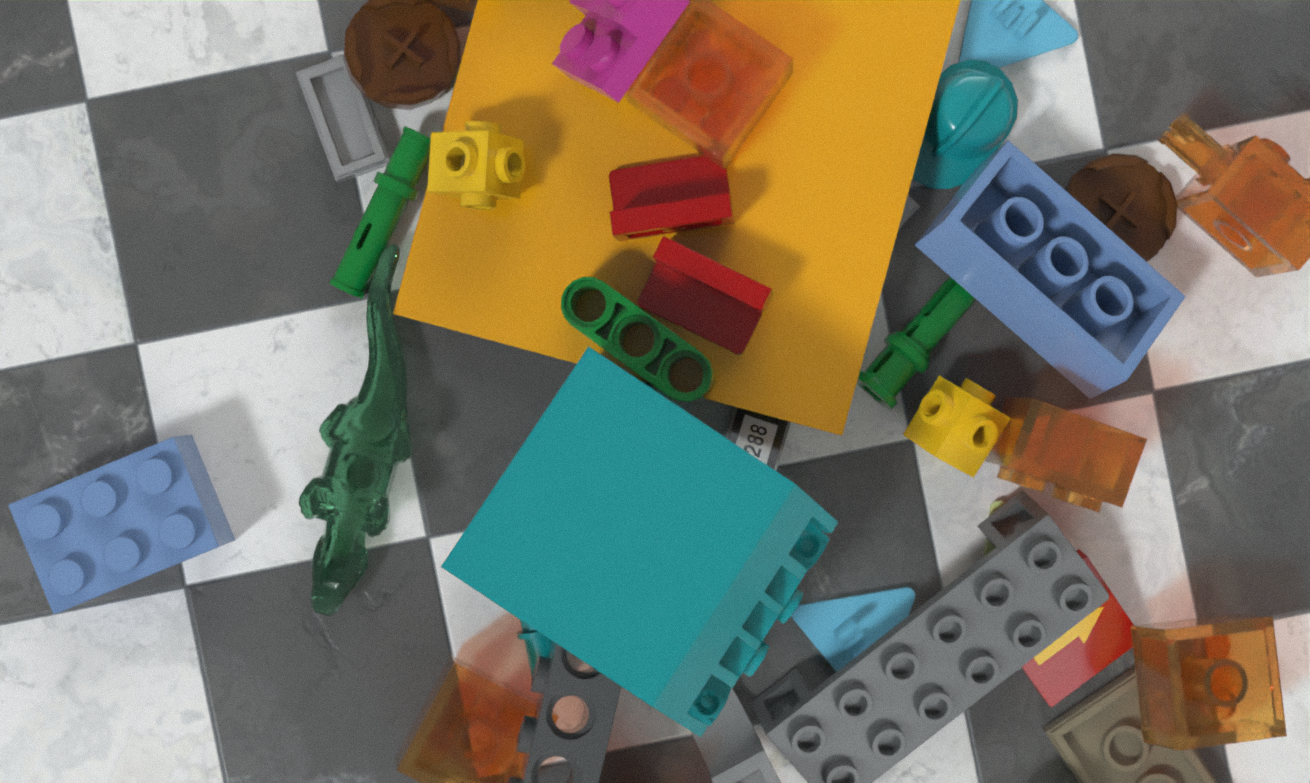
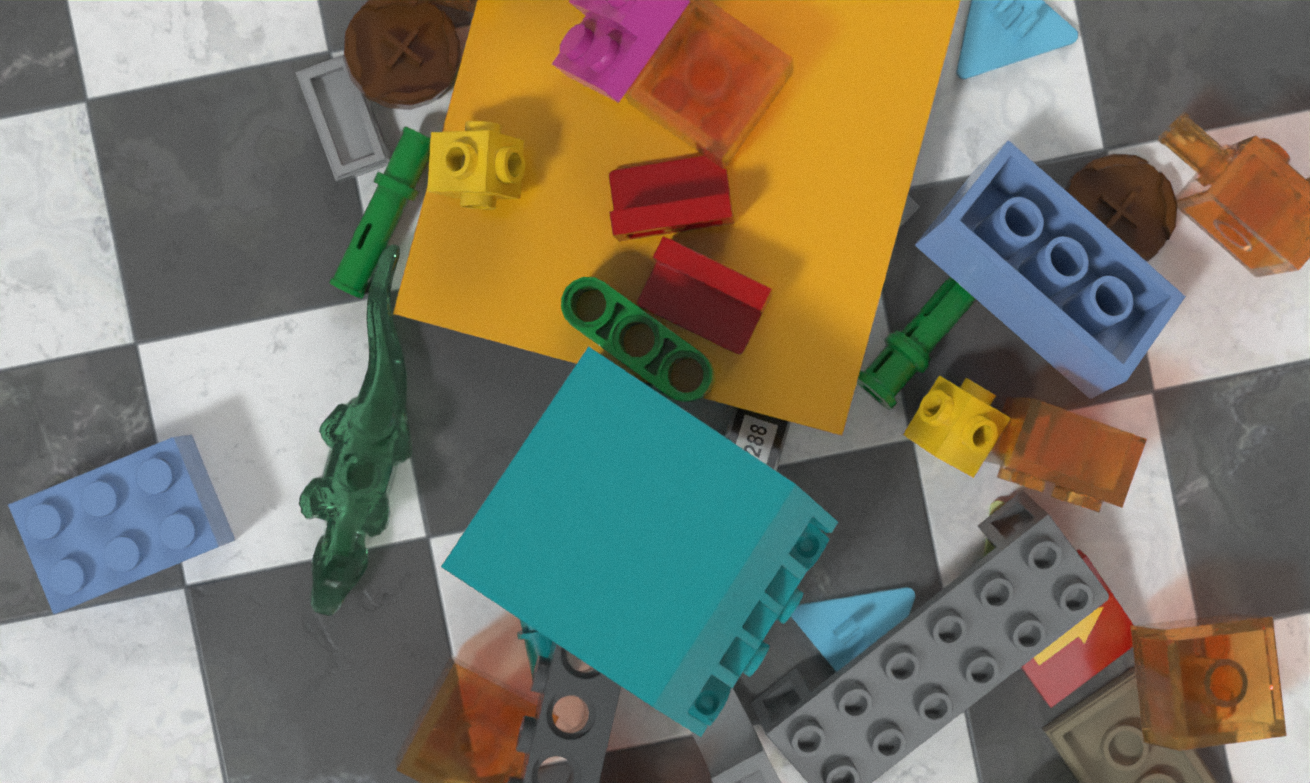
teal piece [912,60,1018,189] -> none

